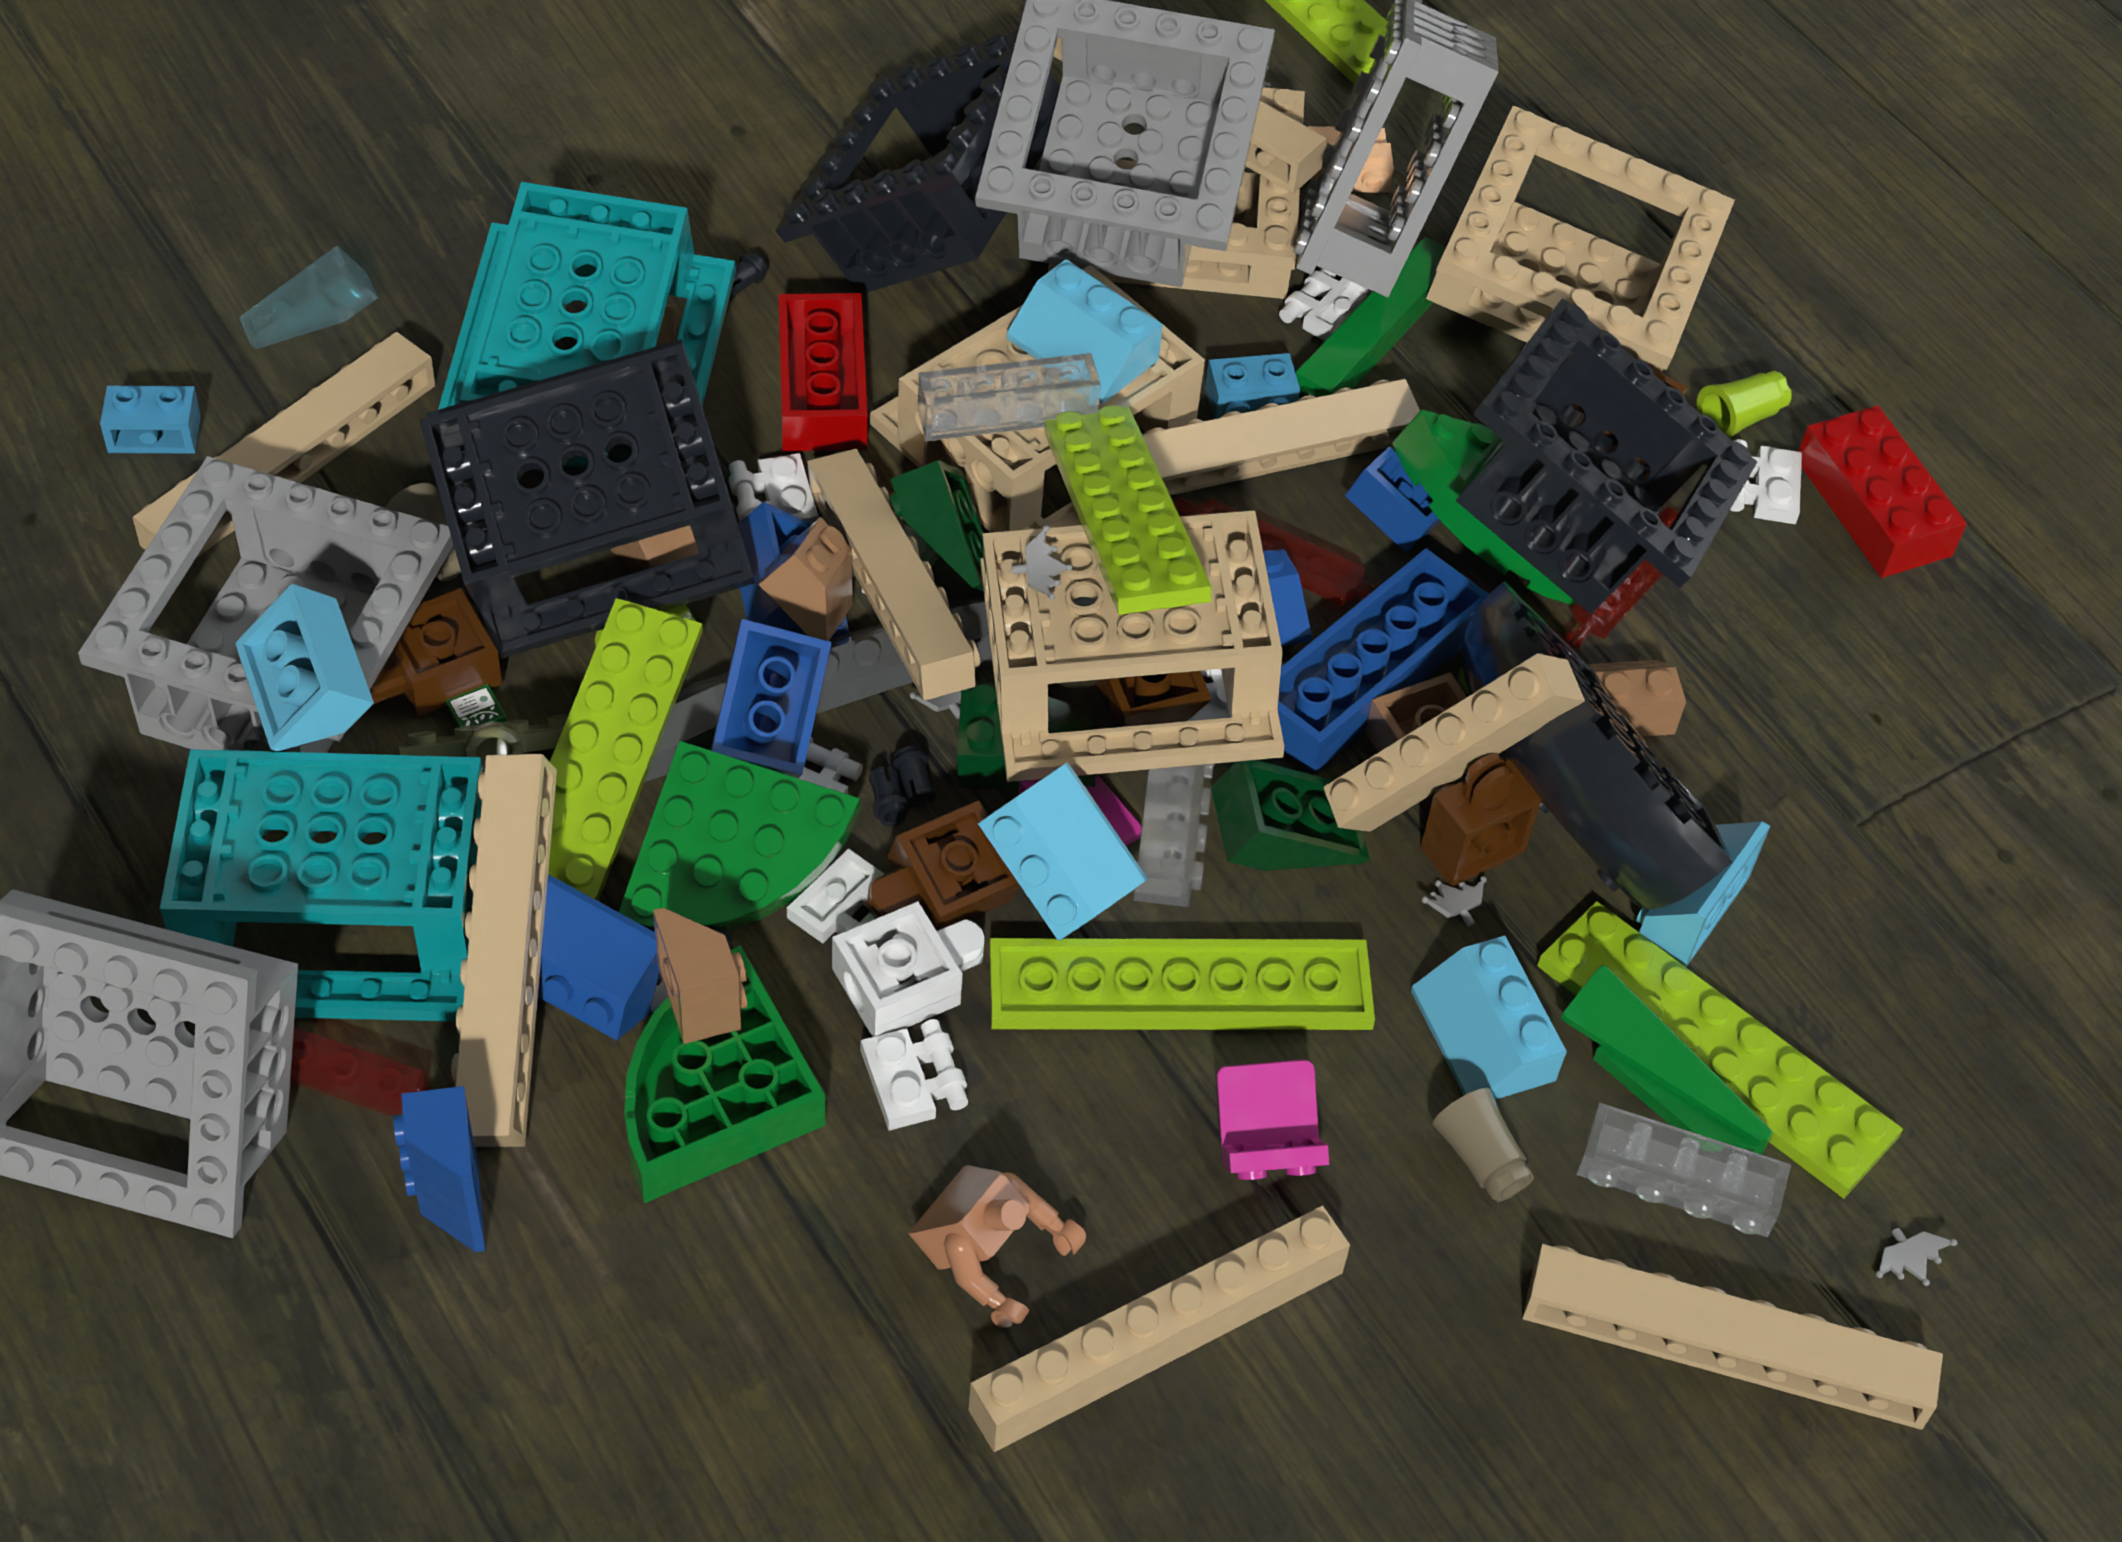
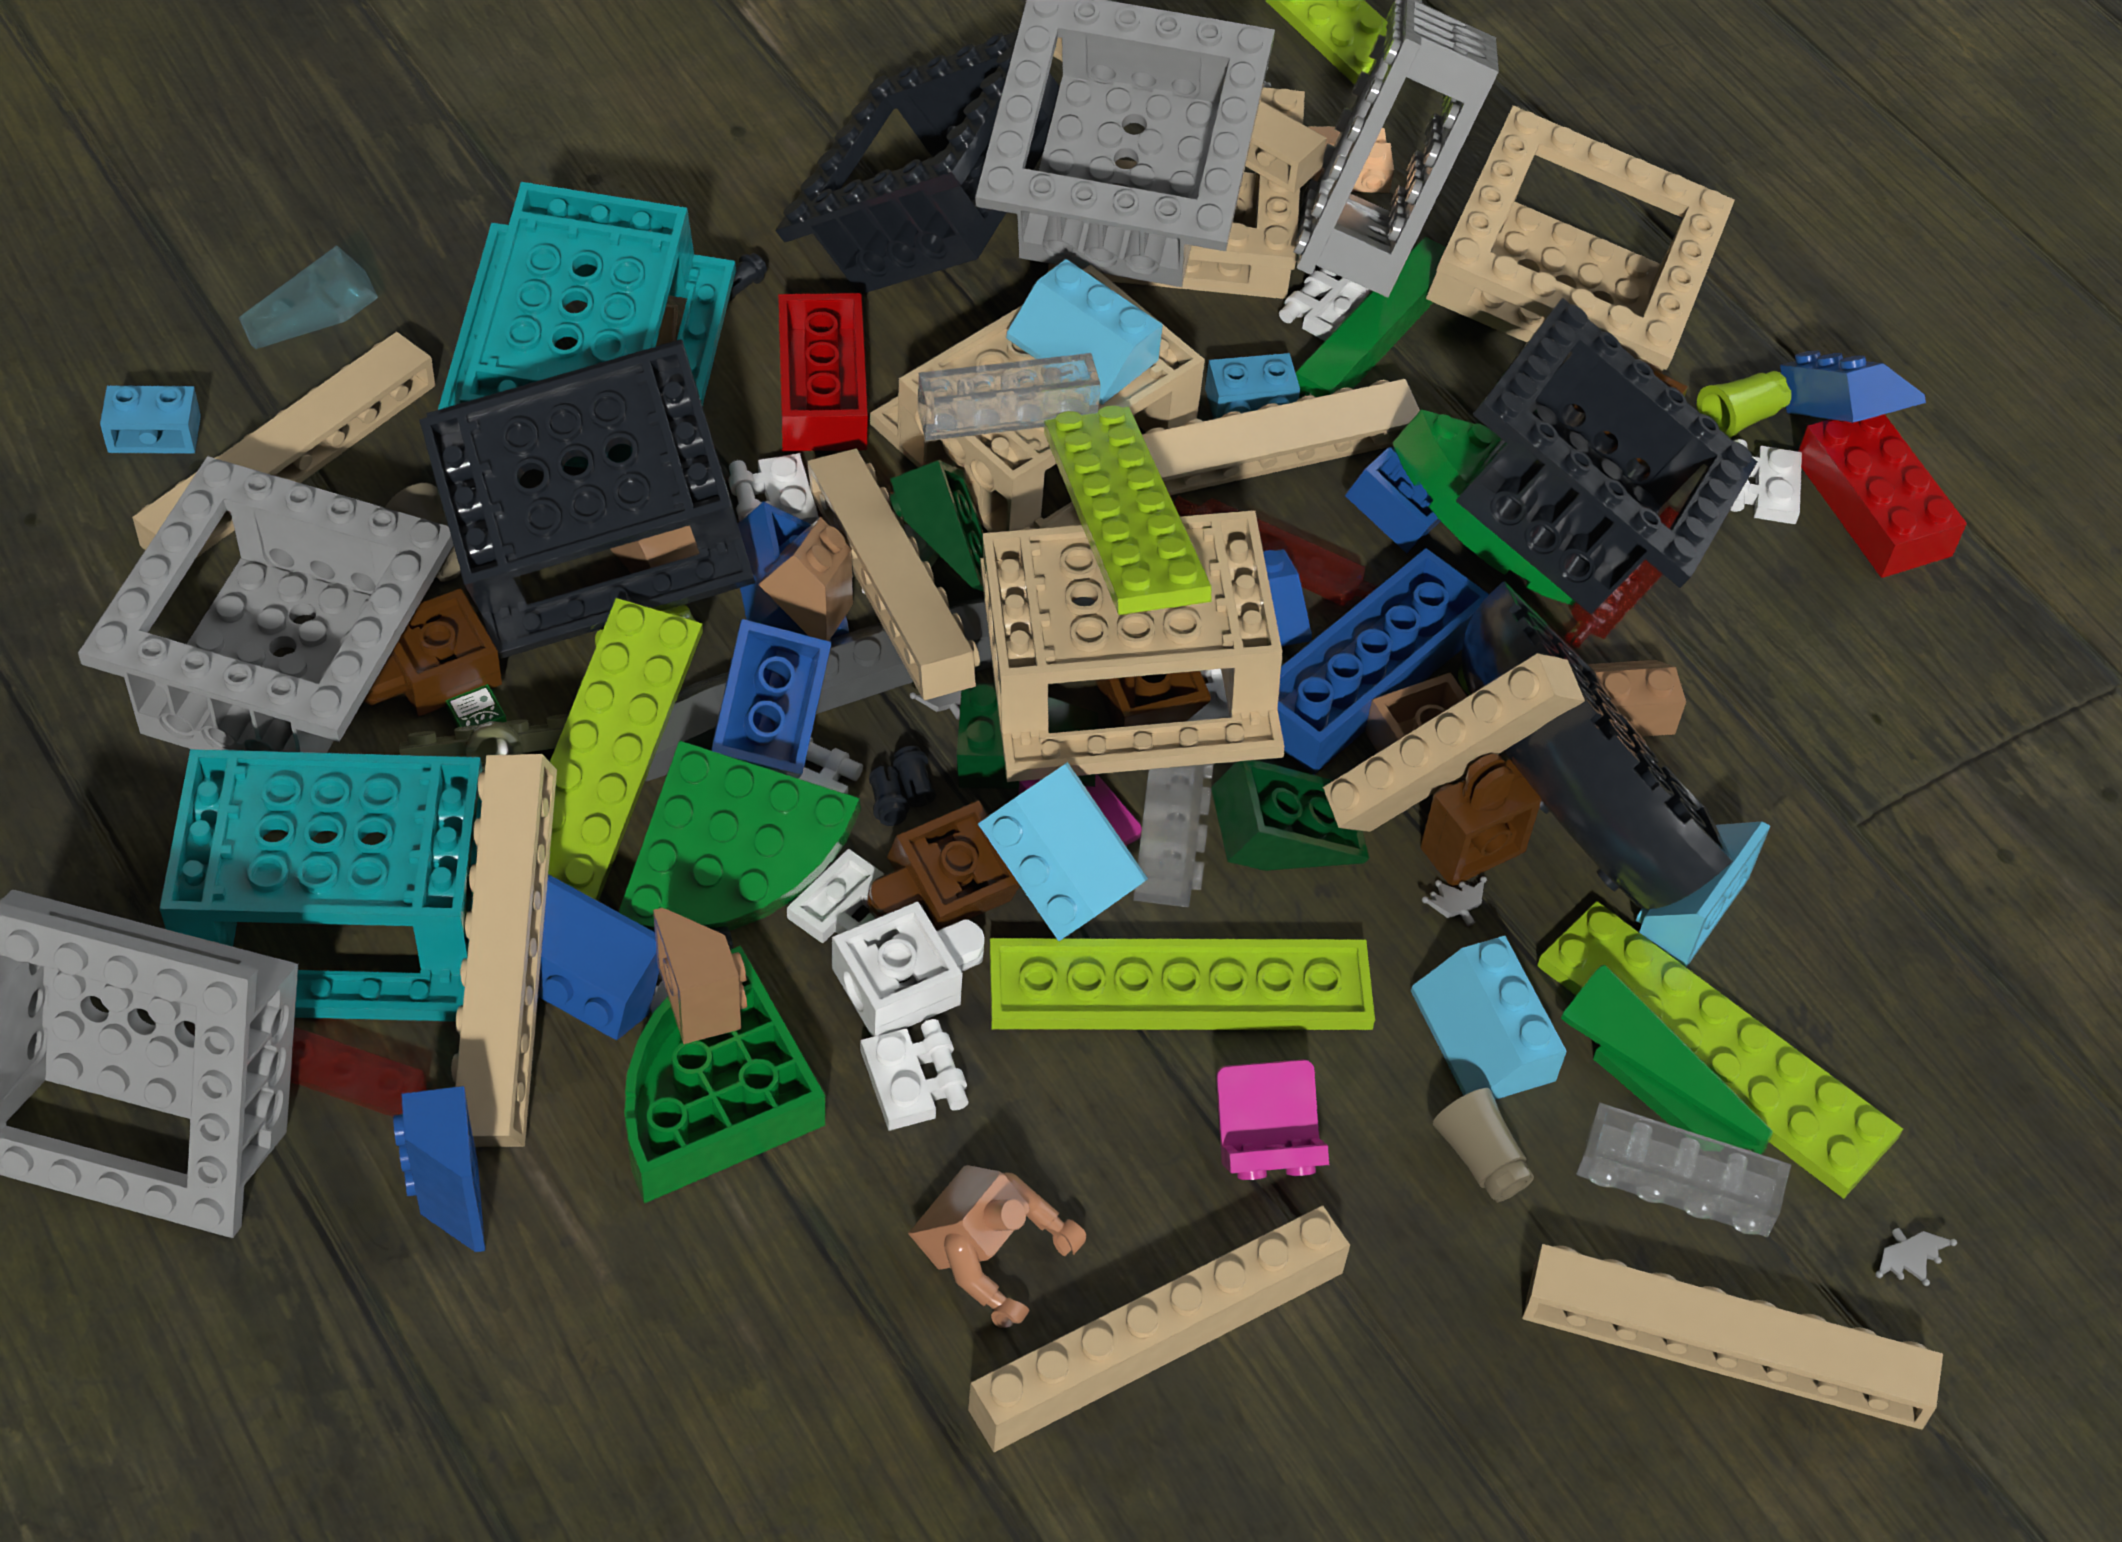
medium azure slope [235,583,374,751] -> none
light grey piece [1012,525,1072,600] -> none
none -> blue slope [1780,351,1926,423]

